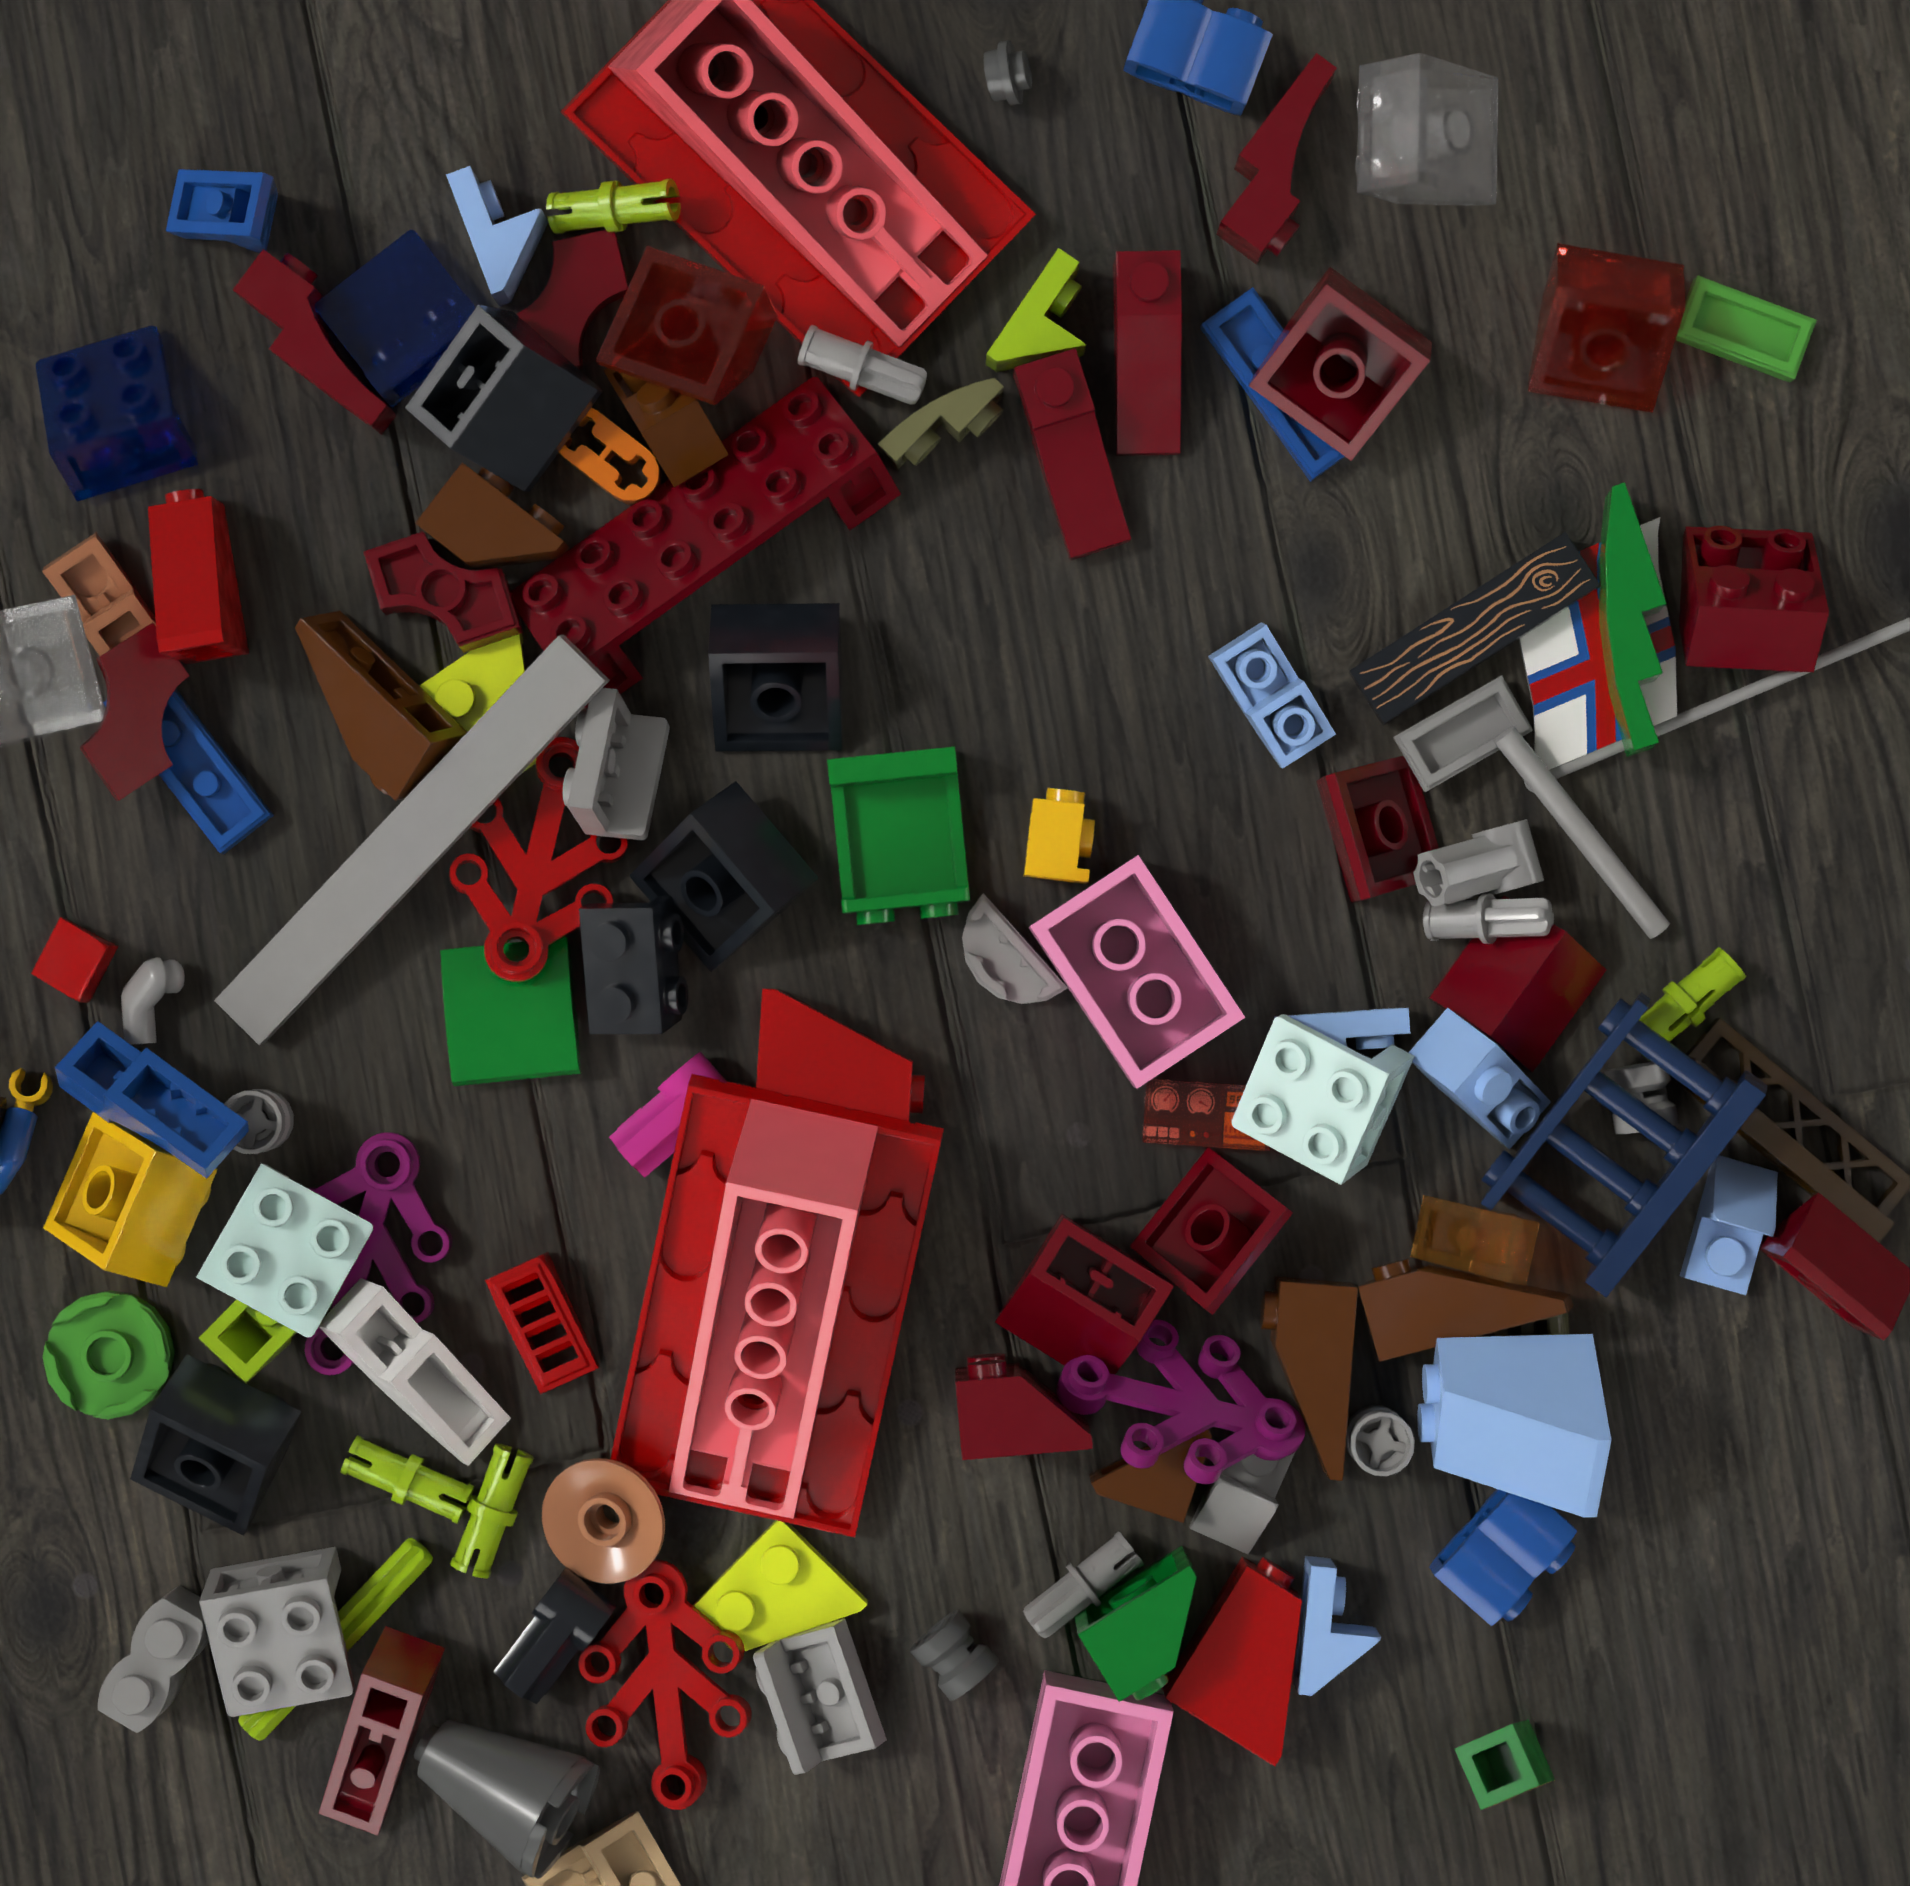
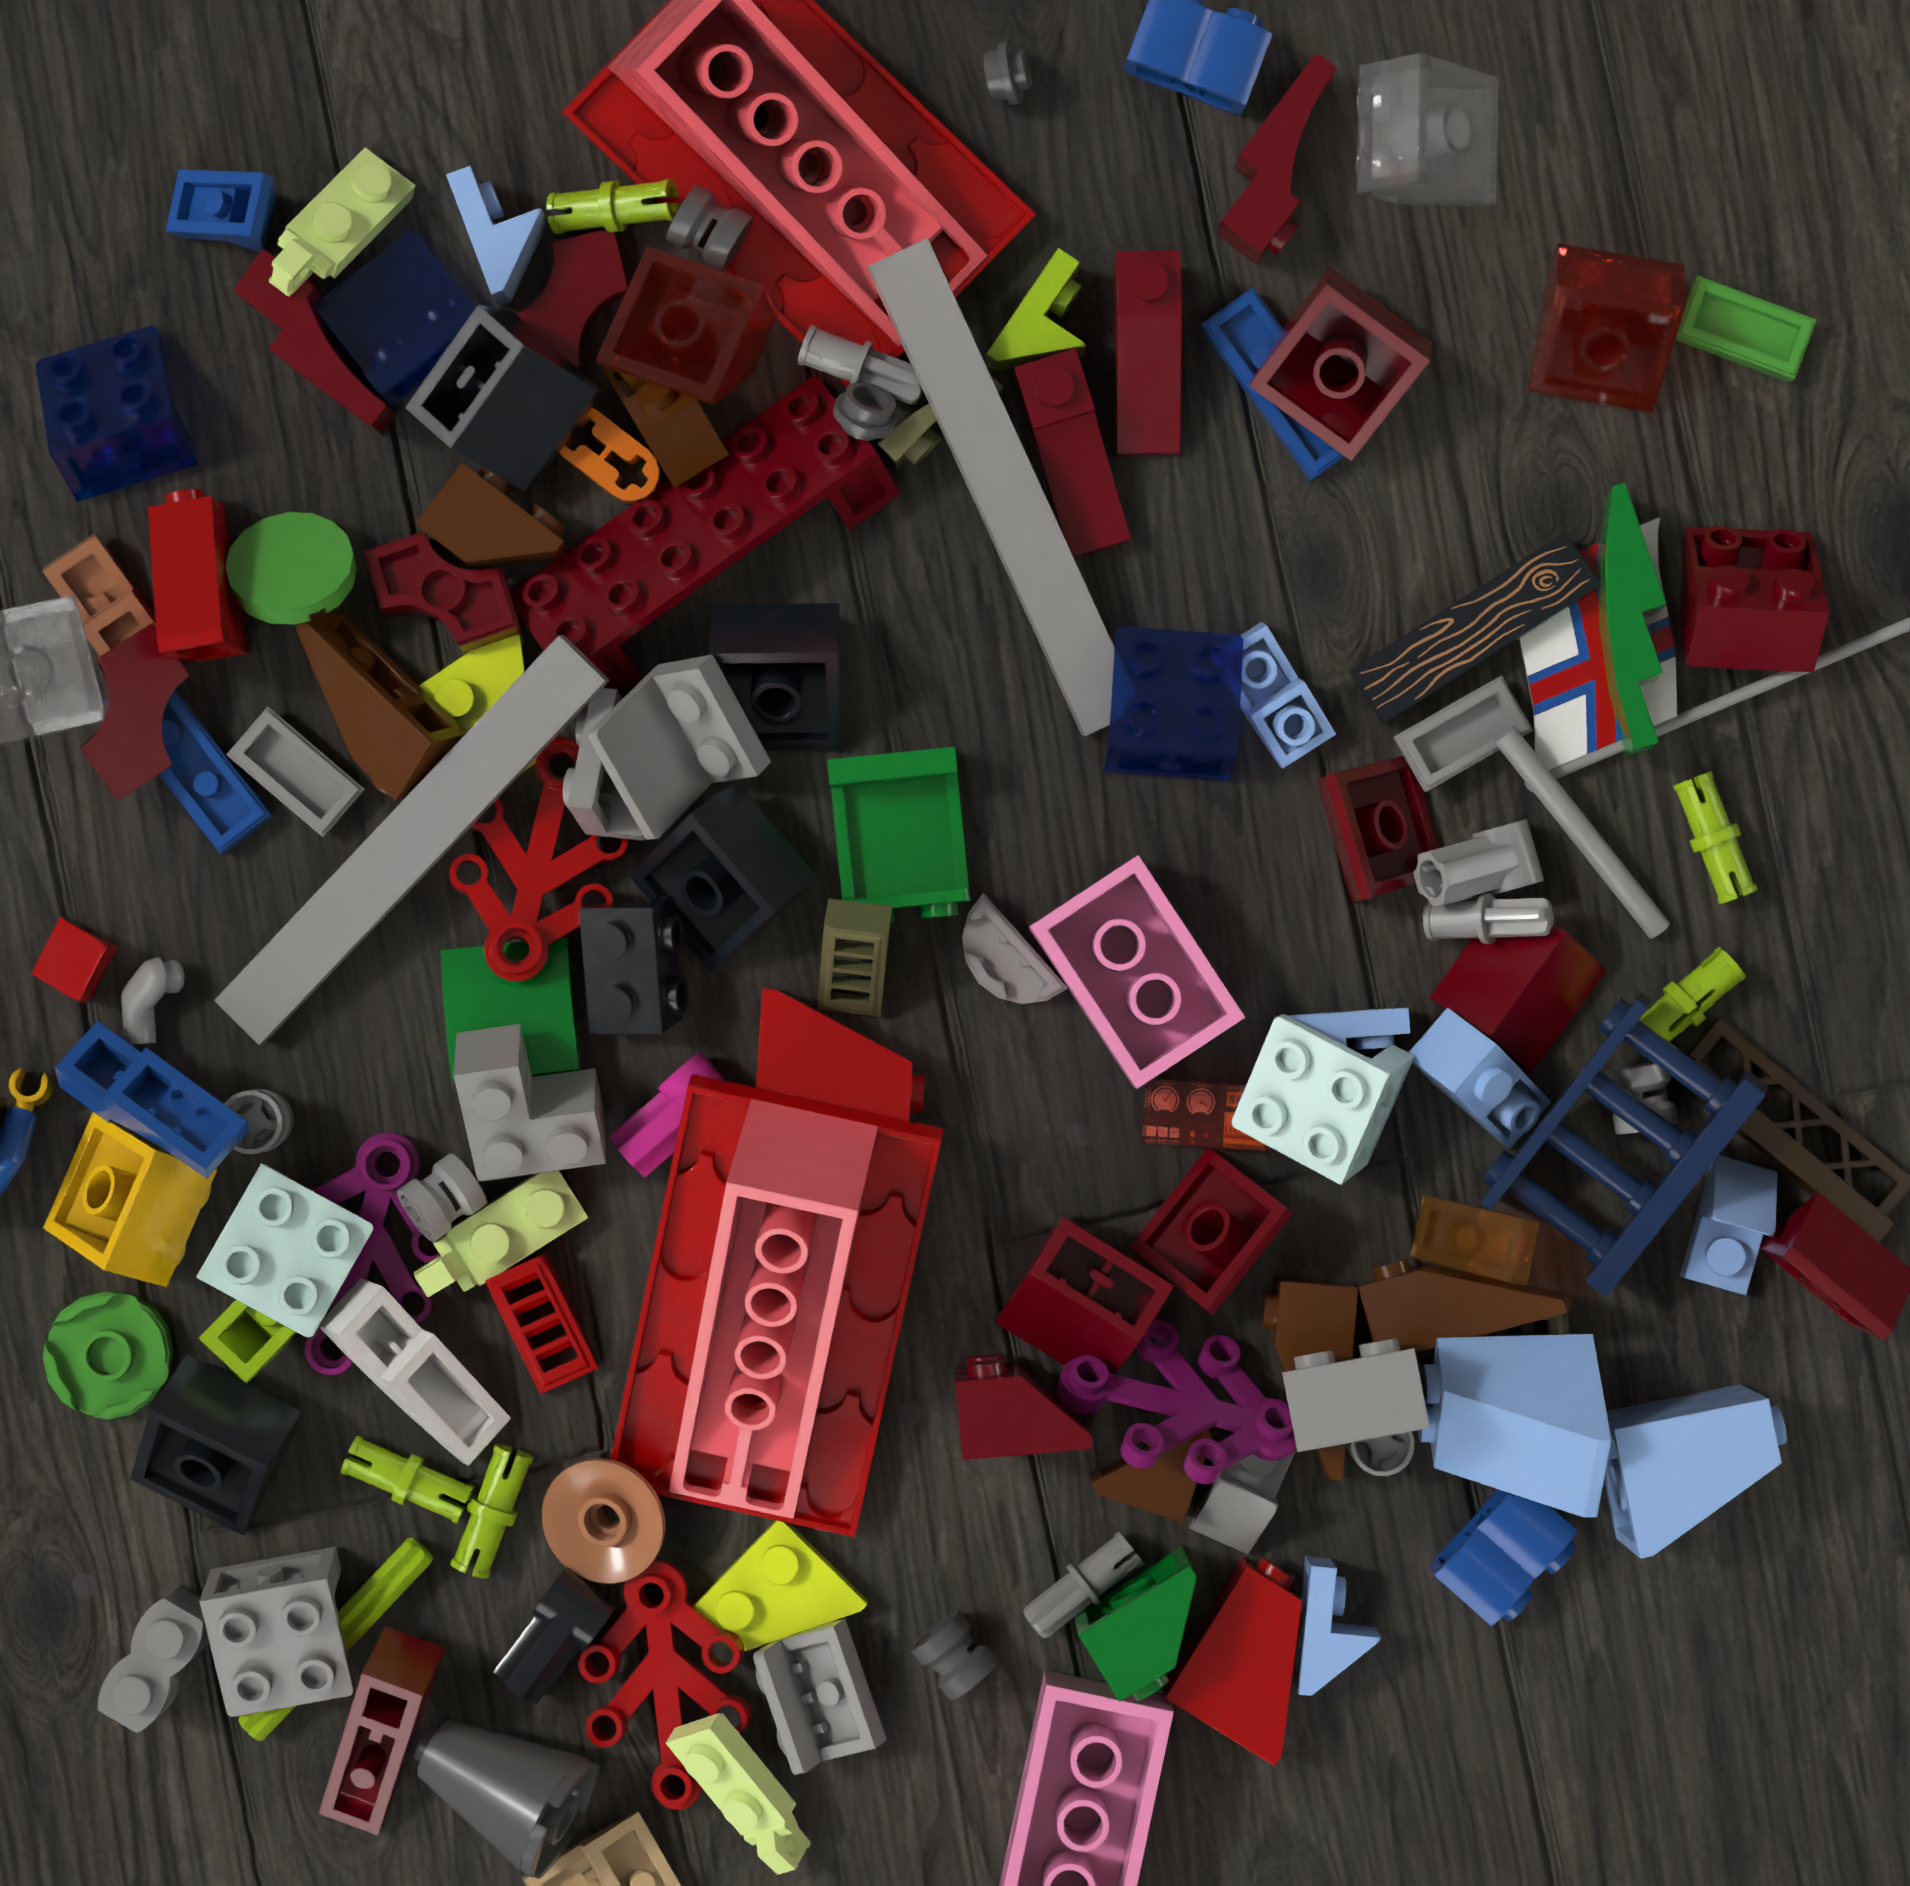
yellow brick [1023,788,1095,884] -> none
green brick [1455,1719,1555,1810] -> none
none -> bright green tile [225,512,357,625]
none -> light grey tile [226,707,365,838]
none -> yellowish green hinge [269,148,416,297]
none -> light grey wheel [397,1153,487,1242]
none -> yellowish green hinge [413,1170,588,1297]
none -> light grey brick [453,1024,606,1182]
none -> light grey bracket [588,654,771,840]
none -> dark grey wheel [666,184,754,273]
none -> yellowish green hinge [666,1713,811,1875]
none -> olive slope [817,899,893,1017]
none -> dark grey plate [833,382,897,441]
none -> light grey tile [867,238,1142,736]
none -> clear blue bracket [1104,626,1244,781]
none -> light grey brick [1282,1338,1430,1452]
none -> light blue slope [1604,1384,1787,1559]
none -> lime pin [1673,771,1758,904]

